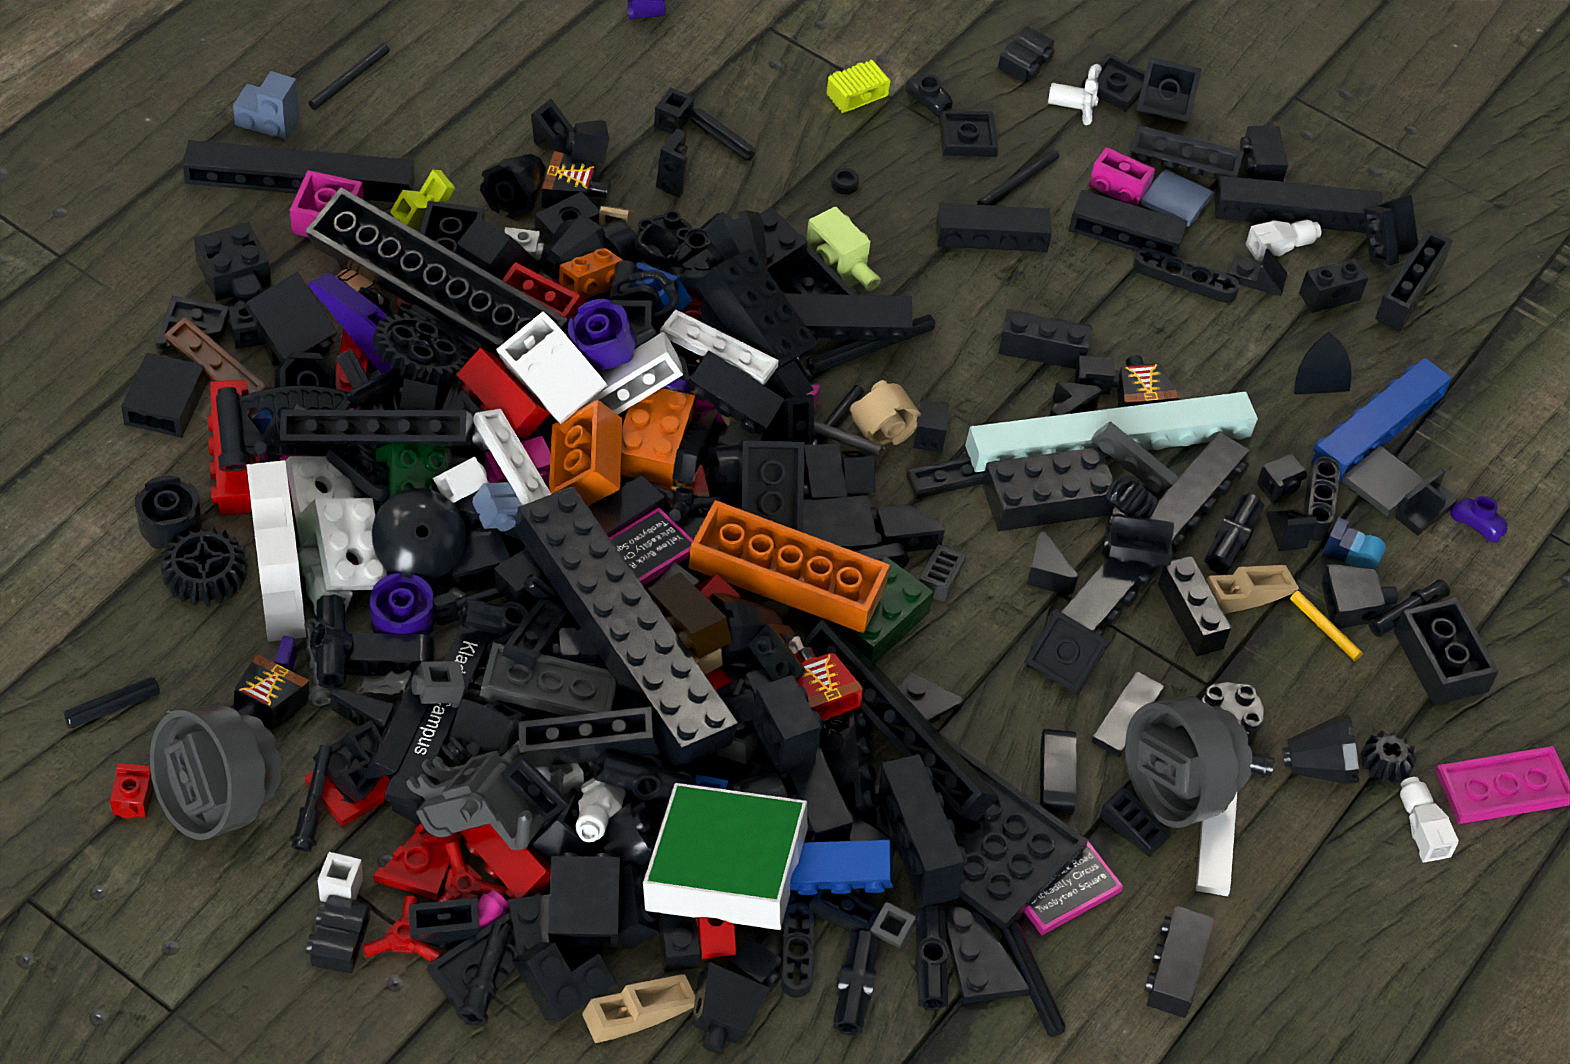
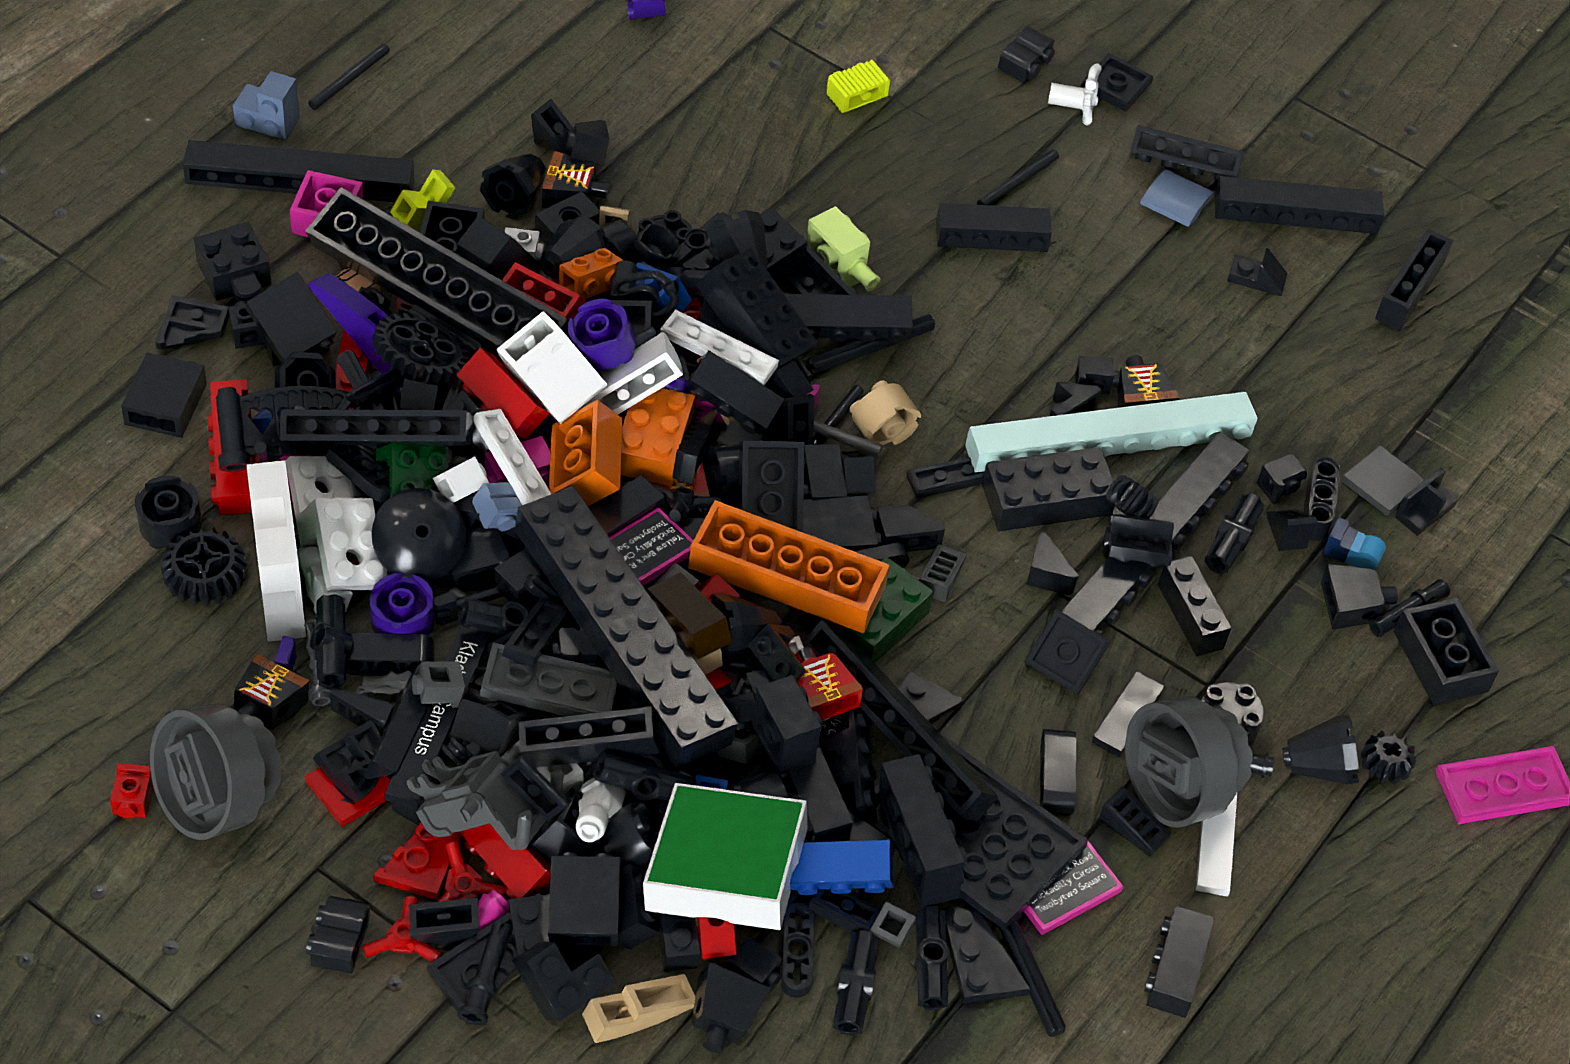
black axle [64,677,160,728] -> none
reddish brown tile [163,317,269,394] -> none
black pin [290,745,333,852] -> none
white brick [318,852,363,902] -> none
black brick [654,87,694,134] -> none
black bracket [656,129,688,198] -> none
black axle [689,108,756,161] -> none
black tile [831,168,859,194] -> none
black piece [905,73,952,116] -> none
black bracket [913,400,949,453] -> none
black tile [939,110,998,157] -> none
black slope [998,308,1092,369] -> none
black brick [1069,190,1188,257] -> none
dark pink brick [1089,147,1155,207] -> none
dark grey plate [1091,422,1178,495] -> none
black beam [1133,247,1240,303] -> none
black slope [1136,57,1202,123] -> none
tan slope [1205,565,1299,614] -> none
black brick [1240,126,1288,182] -> none
white piece [1246,220,1321,262] -> none
yellow bar [1290,591,1363,661] -> none
black shield [1294,331,1351,394] -> none
black brick [1299,258,1368,313] -> none
blue brick [1311,358,1452,483] -> none
black bracket [1363,195,1418,266] -> none
white piece [1400,777,1459,863] -> none
dark purple piece [1450,496,1507,542] -> none

